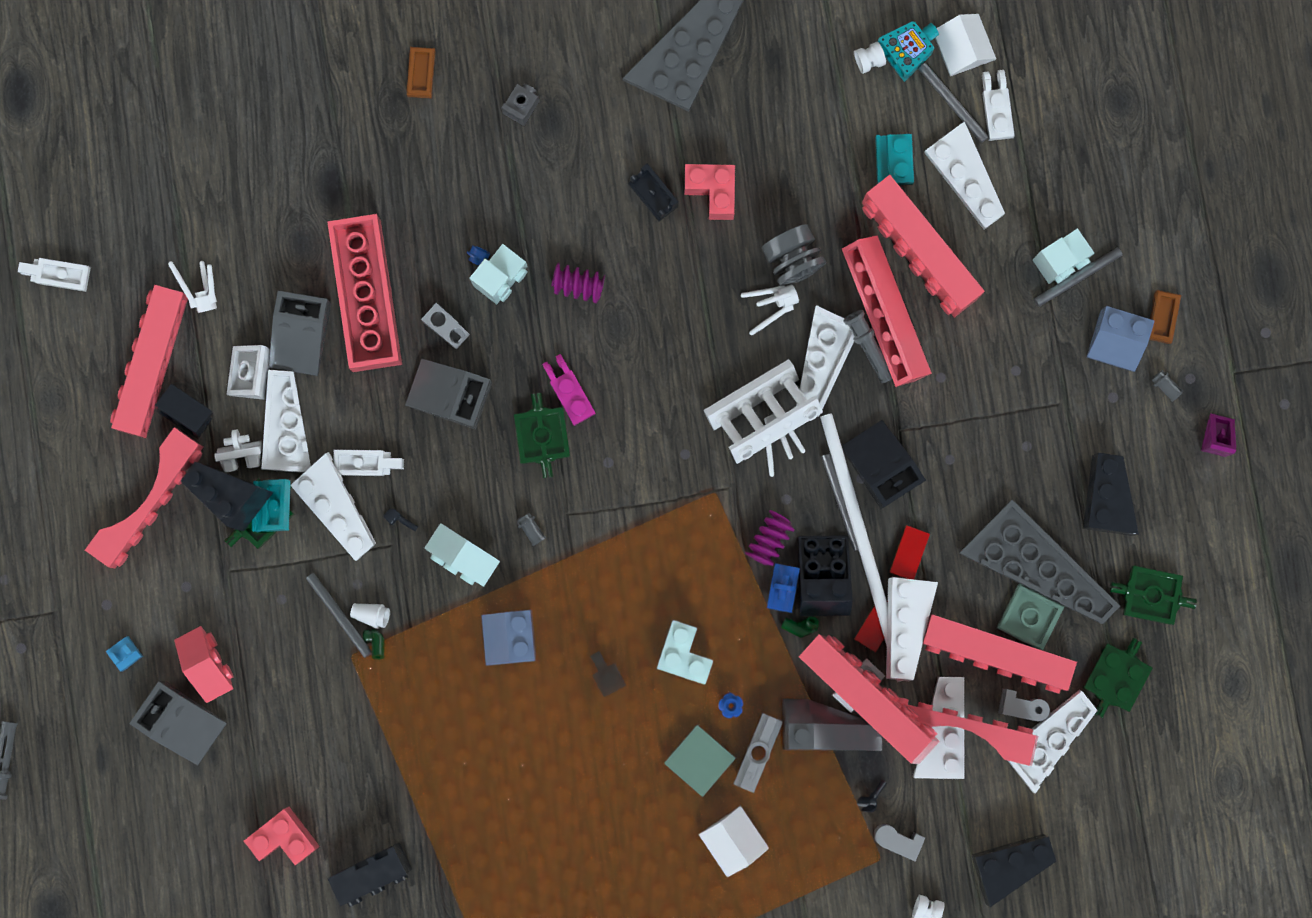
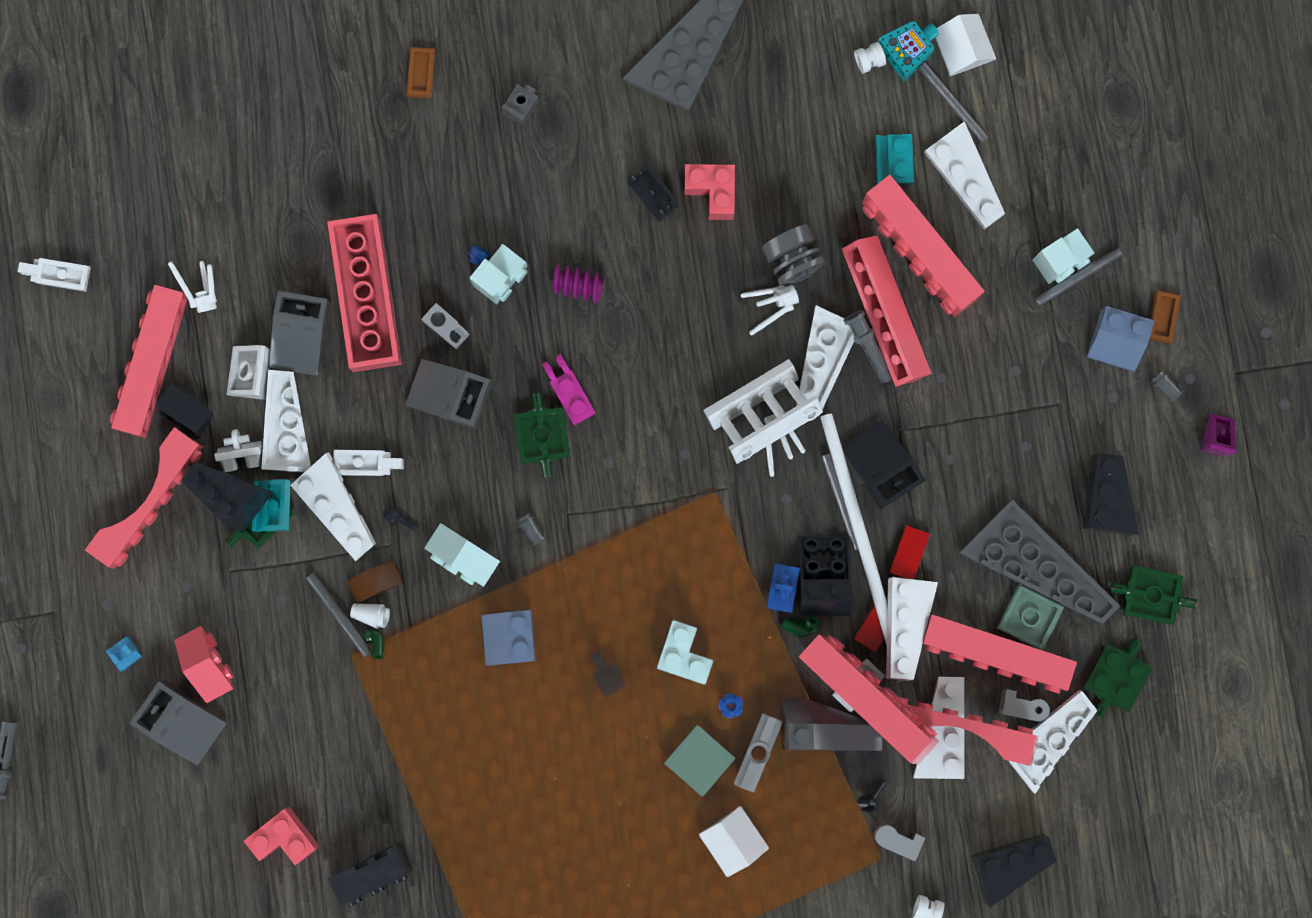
magenta piece [745,510,795,566] -> none
white hinge [982,70,1014,141] -> none
none -> reddish brown slope [347,561,404,604]

